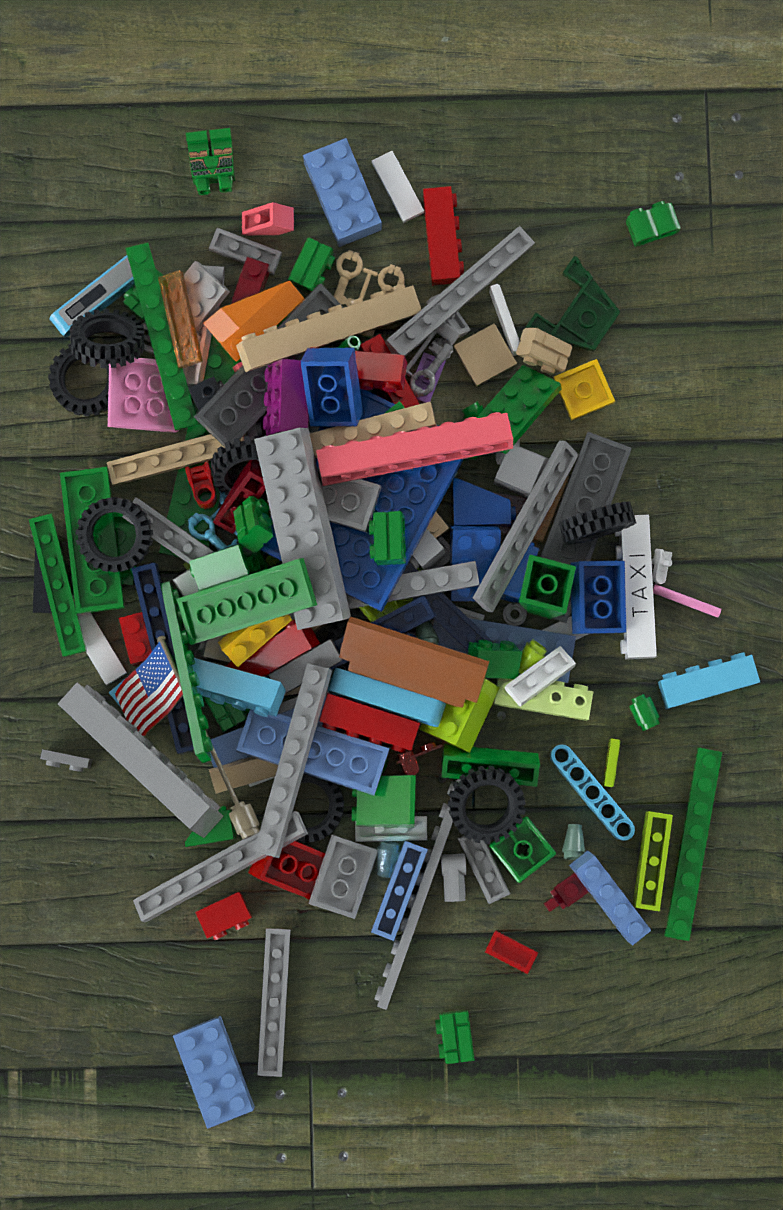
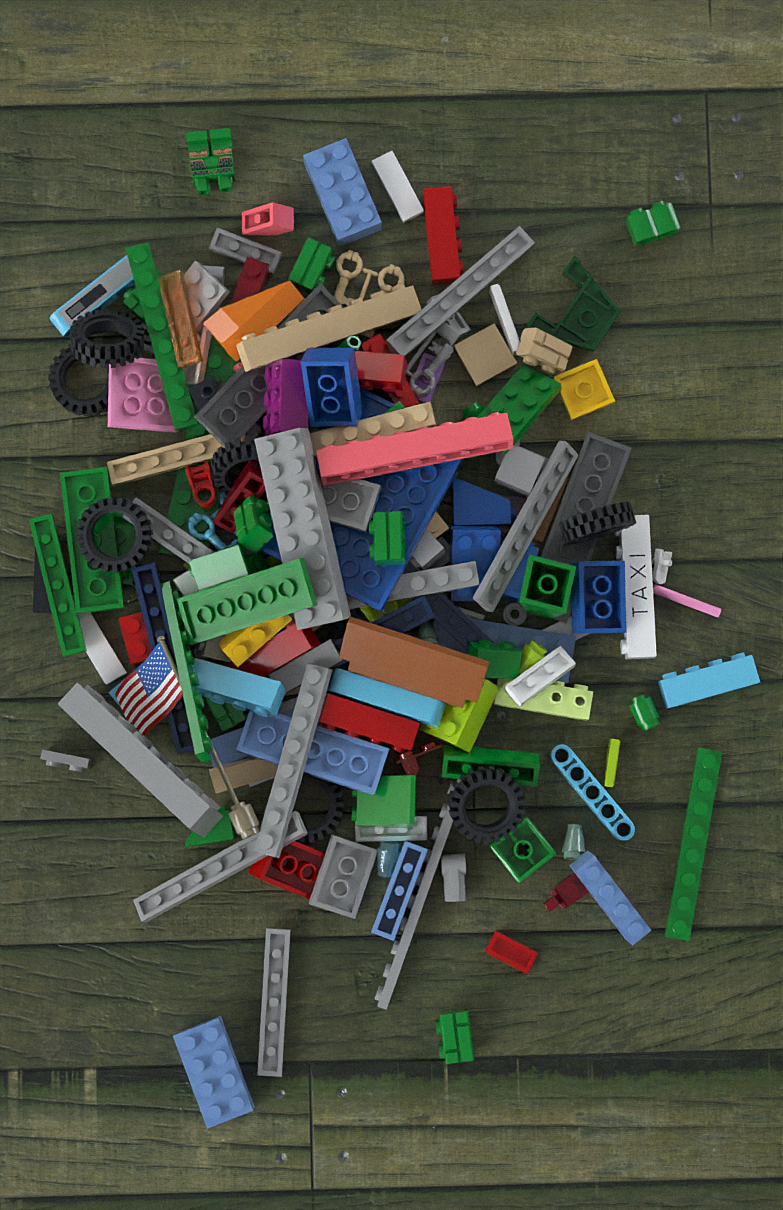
red brick [195,891,252,941] -> none
light grey tile [458,835,510,904] -> none
lime brick [632,811,673,911] -> none

